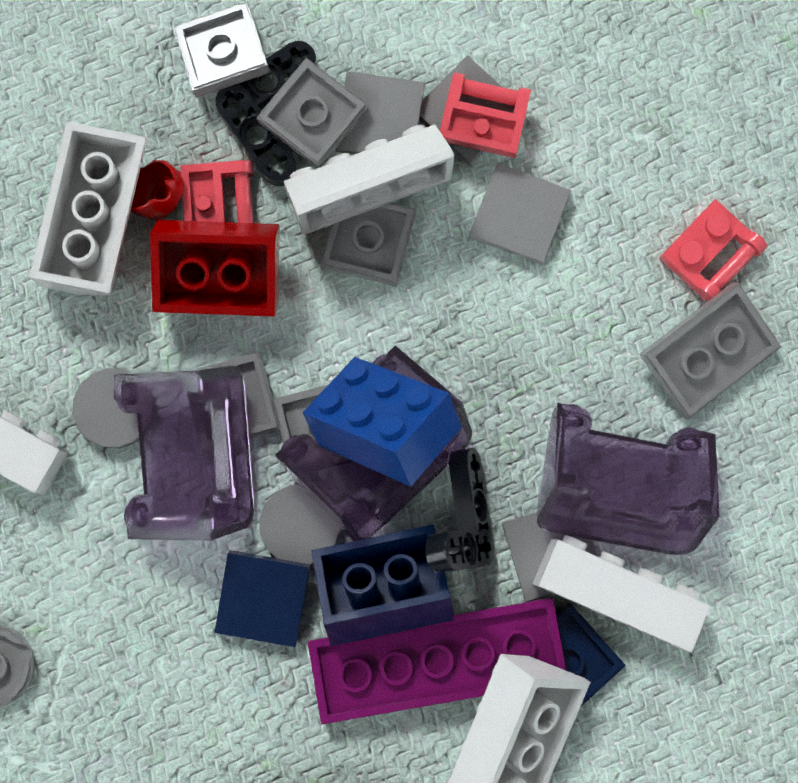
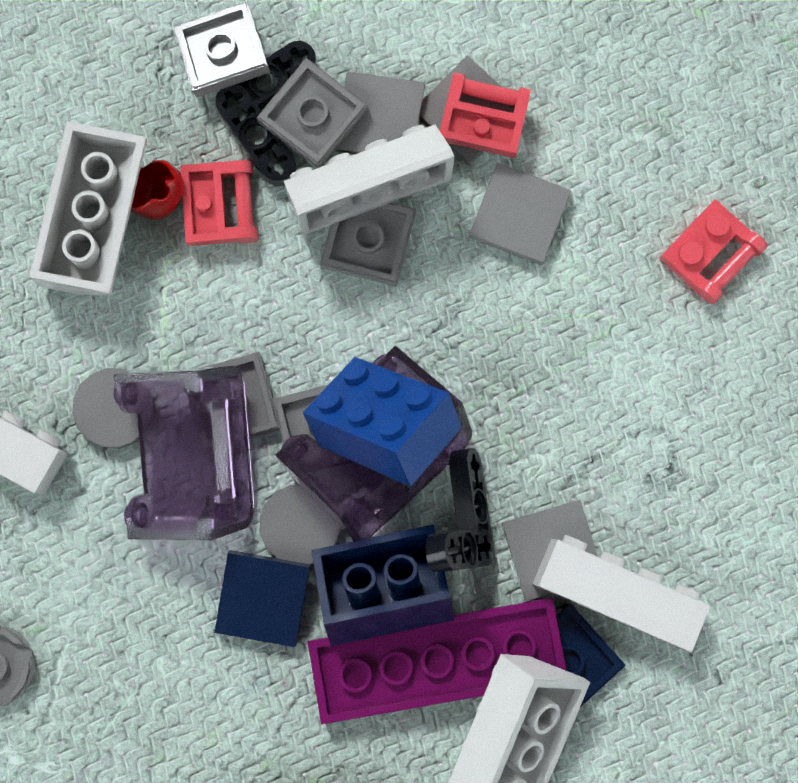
red brick [150,220,280,317] -> none
clear purple windscreen [537,403,720,555] -> none
light grey tile [639,282,782,420] -> none

